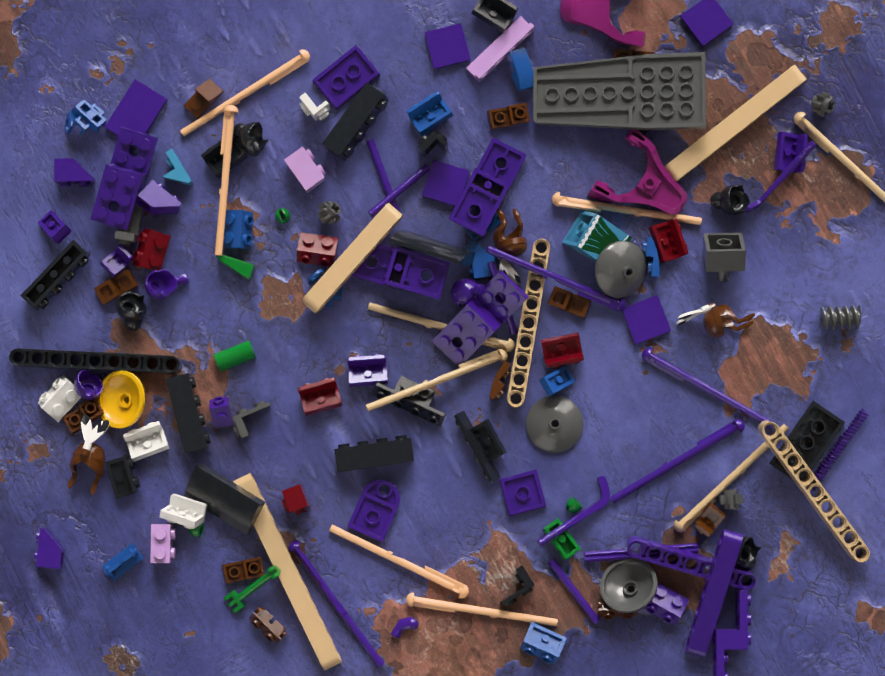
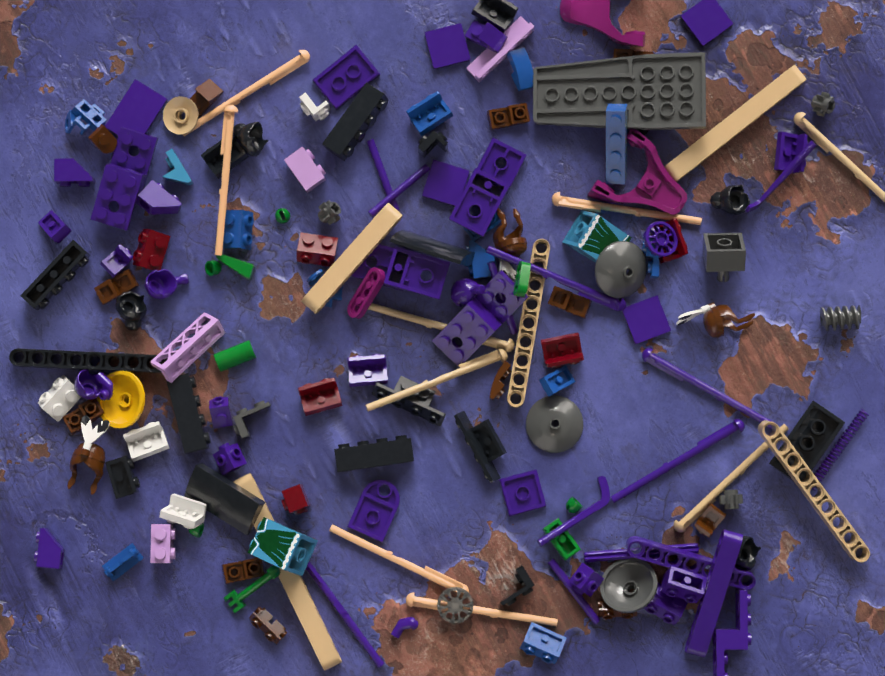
dark grey bracket [115,205,143,246] -> none
none -> reddish brown plate [88,124,117,154]
none -> dark purple arm [95,372,113,401]
none -> lavender fence [150,312,225,383]
none -> tan dish [163,96,199,135]
none -> green hinge [205,260,222,276]
none -> dark purple brick [213,443,247,475]
none -> slope [248,517,318,576]
none -> magenta plate [347,267,386,319]
none -> dark grey wheel [437,587,473,624]
none -> dark purple slope [465,20,508,53]
none -> green beam [513,261,531,298]
none -> dark purple brick [569,562,604,597]
none -> blue brick [606,104,627,185]
none -> dark purple wheel [643,221,678,257]
none -> dark purple brick [660,566,707,603]

